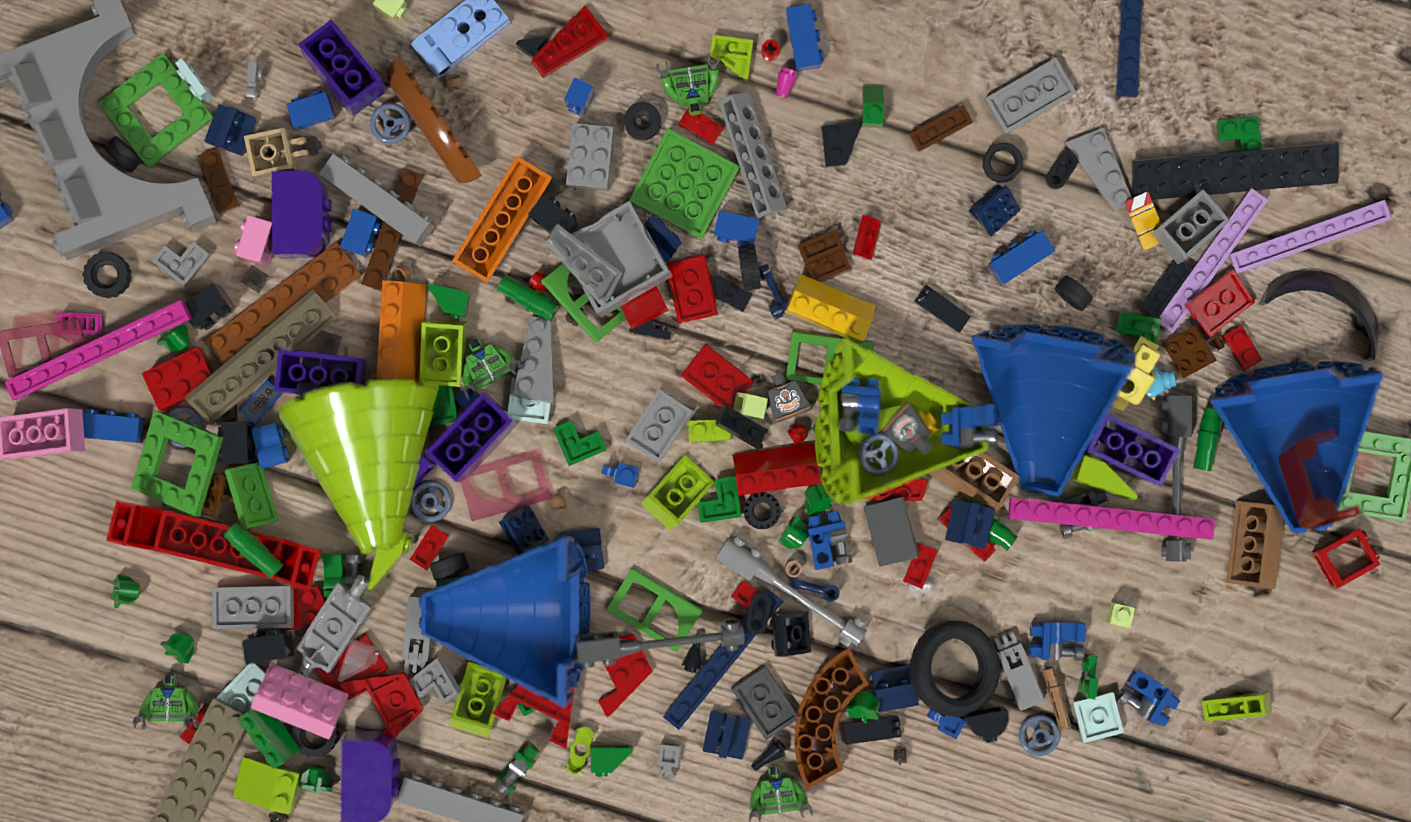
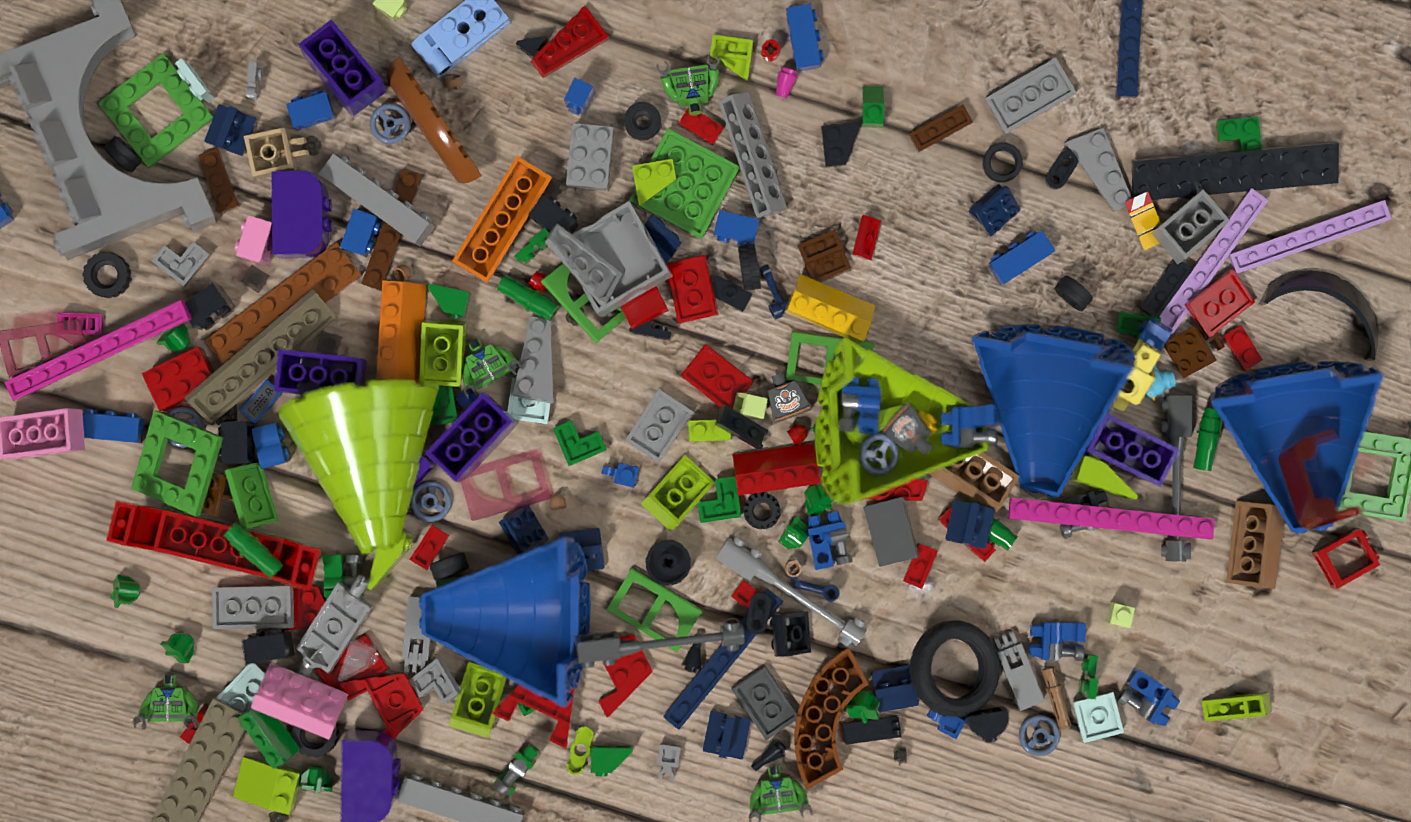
black hinge [913,285,971,334] -> none
none -> green plate [514,228,550,264]
none -> lime wing [632,159,676,206]
none -> black wheel [646,540,691,586]
none -> blue brick [1138,317,1173,351]

